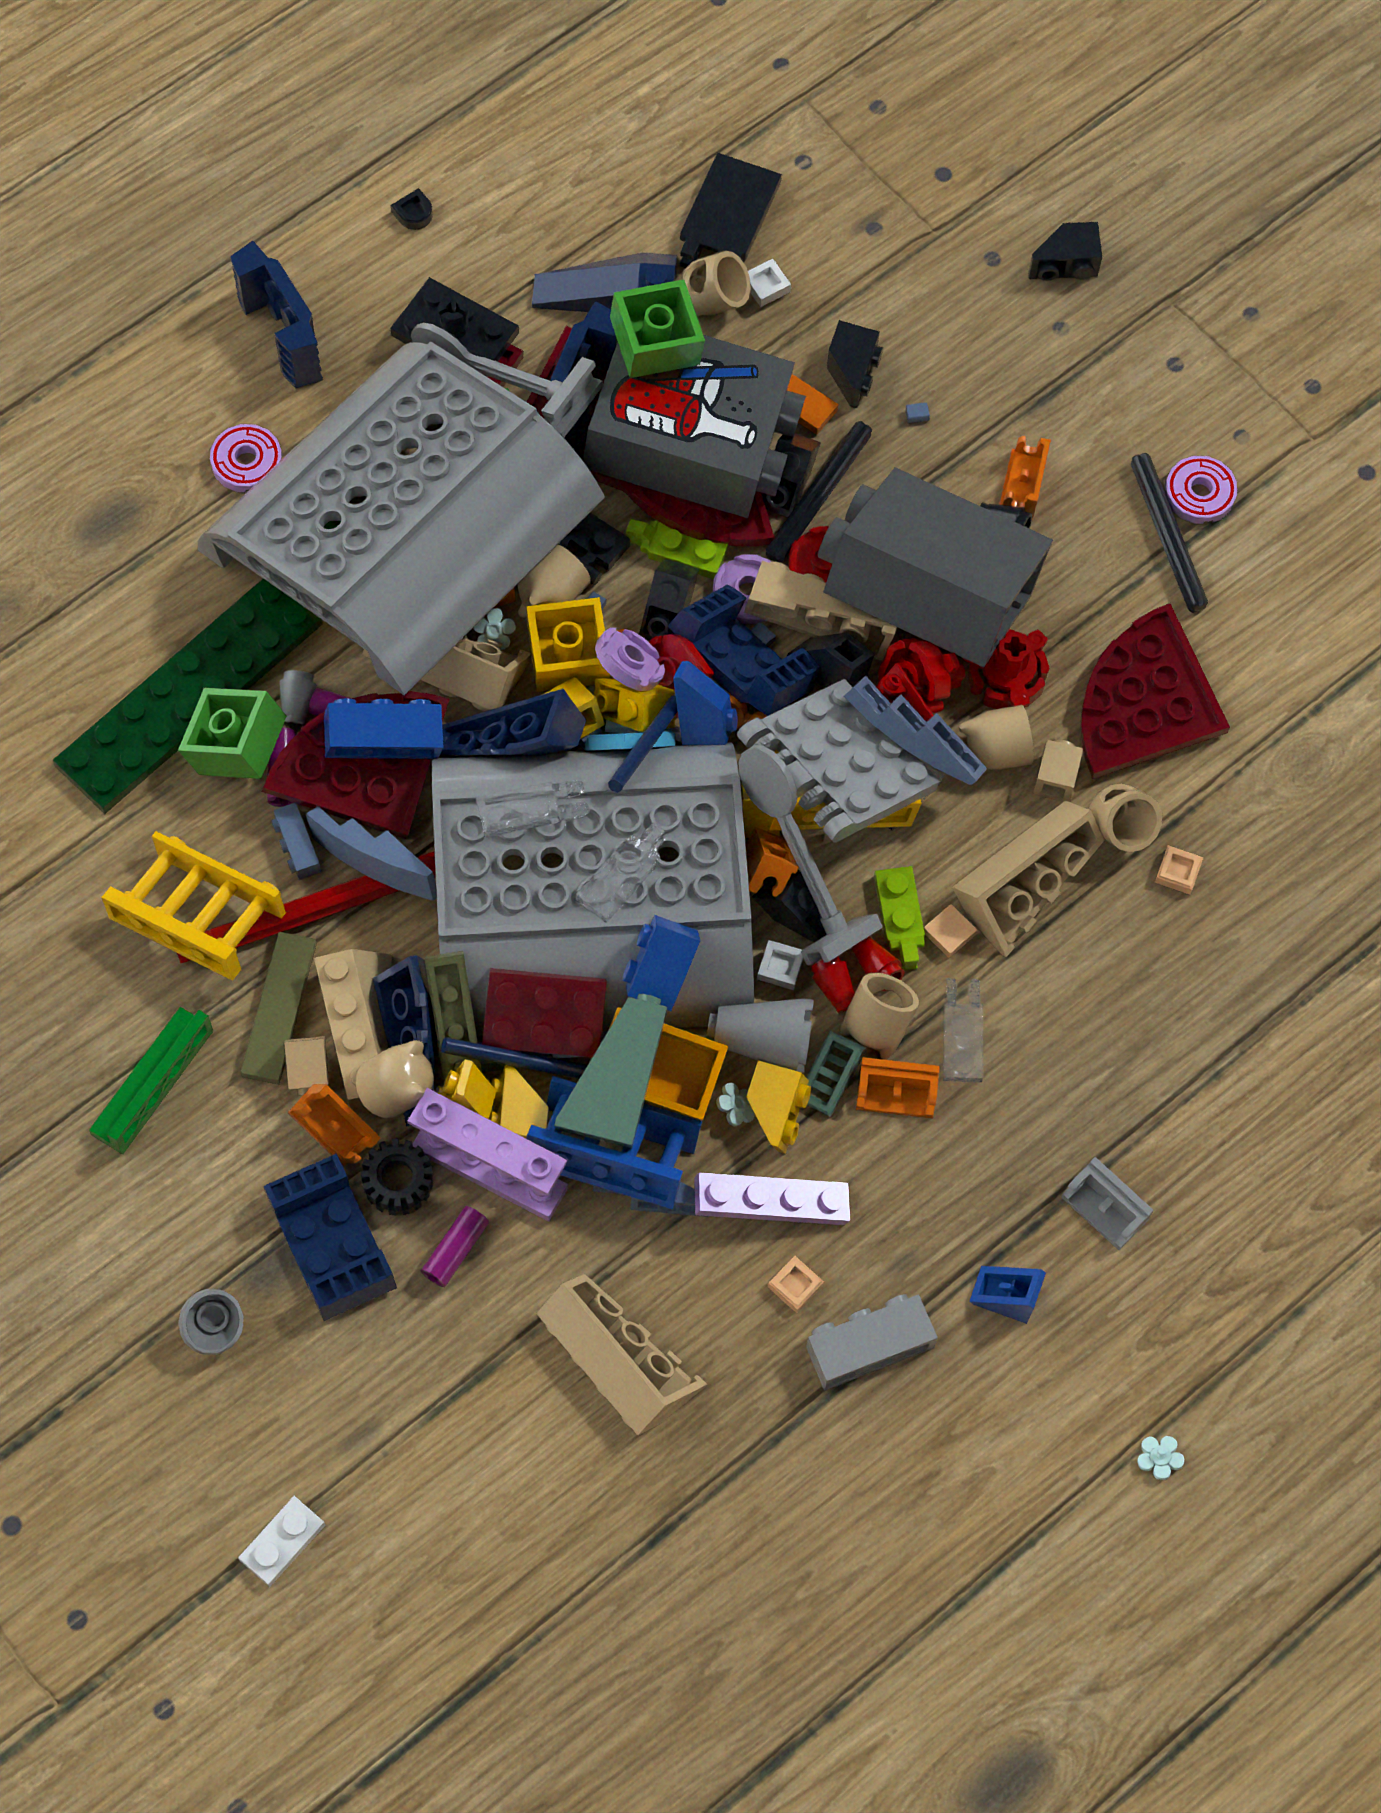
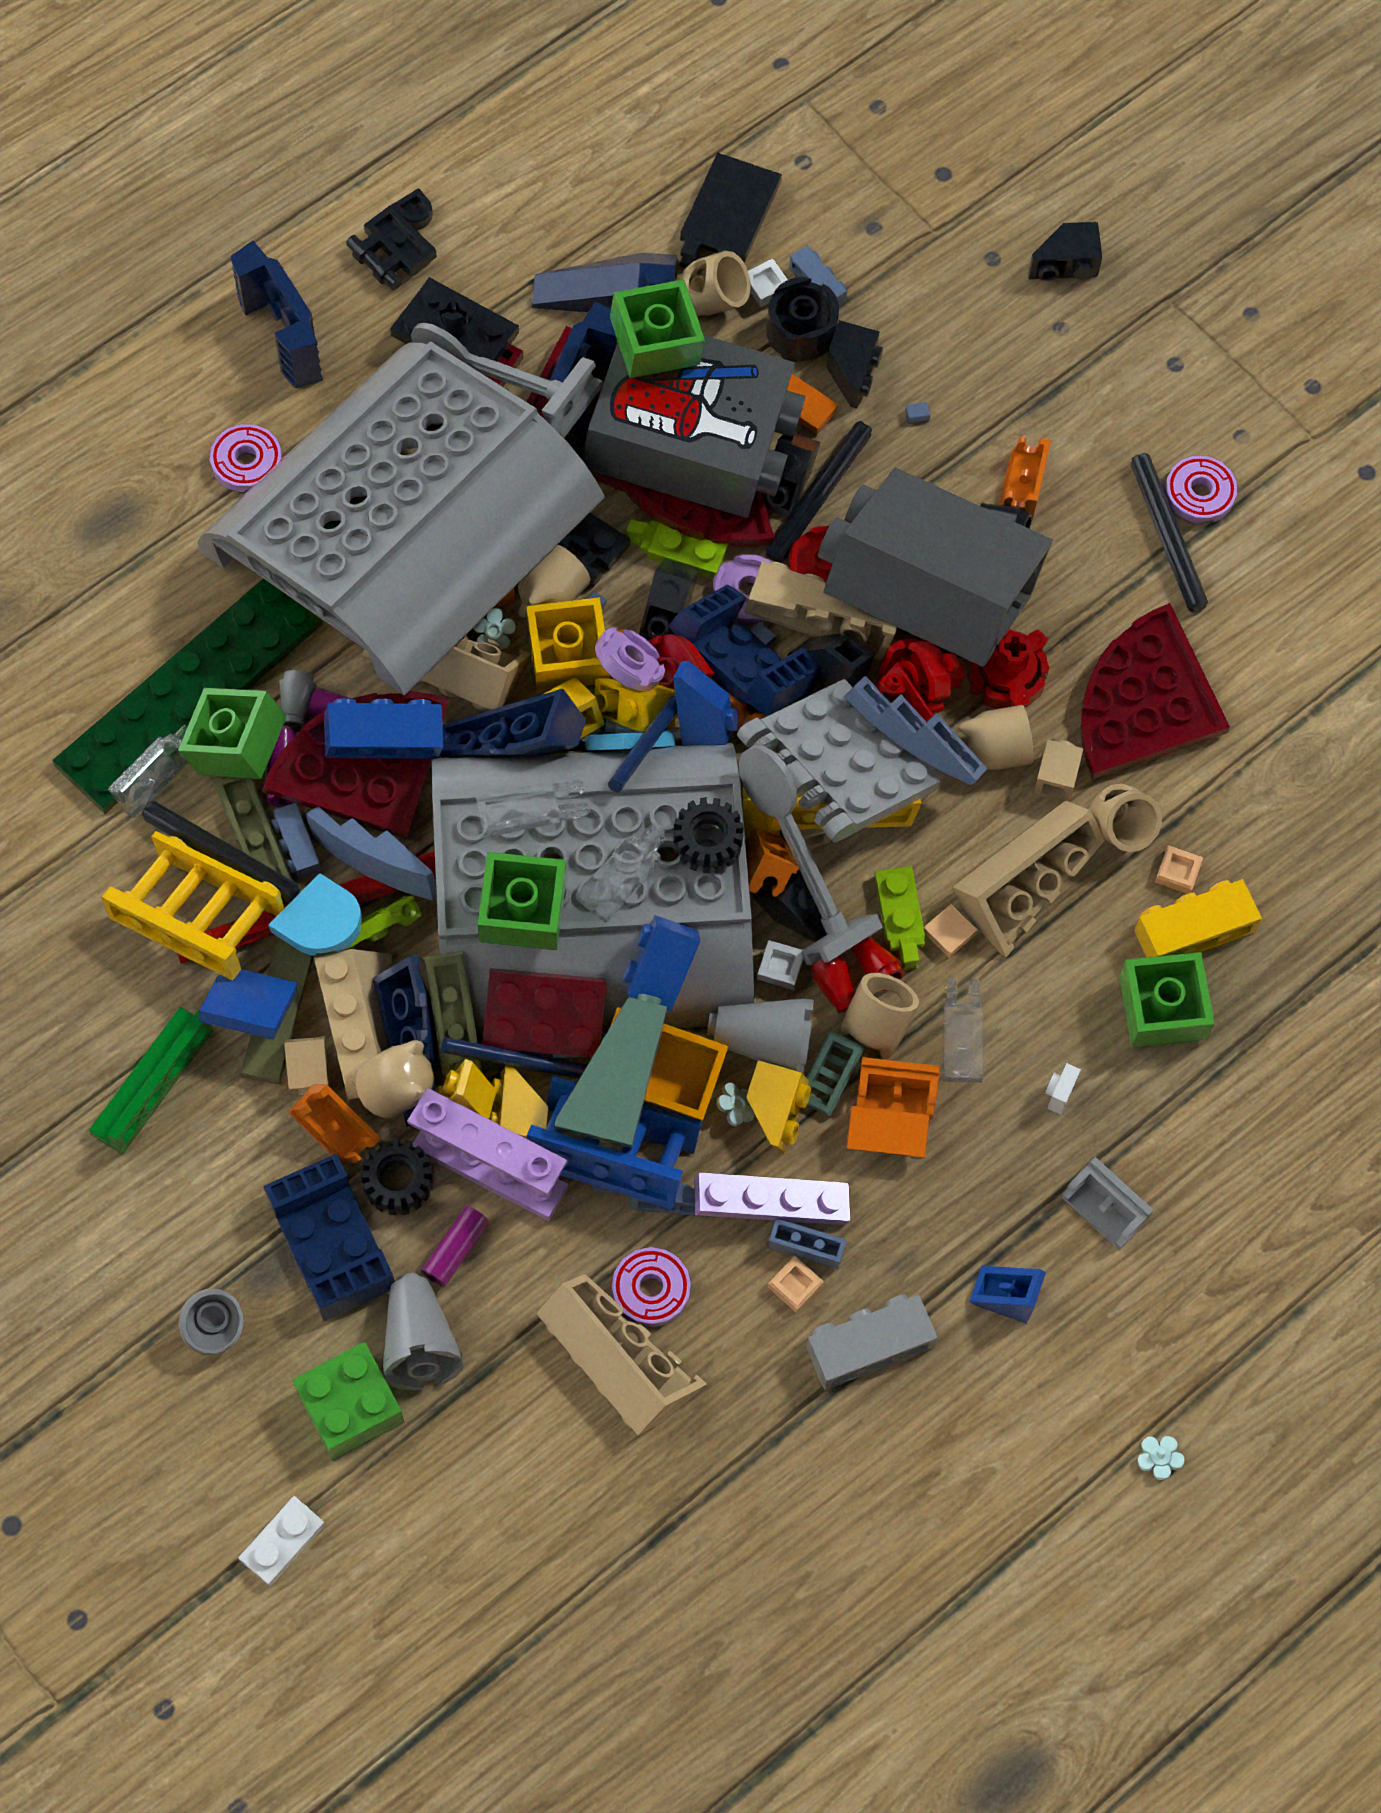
none -> clear hinge [109,725,188,818]
none -> black axle [142,801,300,904]
none -> blue tile [199,969,297,1040]
none -> olive tile [214,777,293,903]
none -> medium azure tile [269,873,362,956]
none -> bright green brick [292,1341,404,1461]
none -> lime hinge [320,895,422,956]
none -> black plate [346,205,437,290]
none -> light grey cone [383,1273,463,1390]
none -> bright green brick [477,852,566,950]
none -> lavender tile [612,1247,691,1328]
none -> black tyre [673,797,744,874]
none -> black brick [766,277,839,362]
none -> sand blue piece [768,1218,847,1269]
none -> sand blue piece [789,245,847,307]
none -> orange hinge [846,1106,929,1158]
none -> white plate [1045,1063,1081,1115]
none -> bright green brick [1119,952,1215,1048]
none -> yellow brick [1134,879,1262,958]

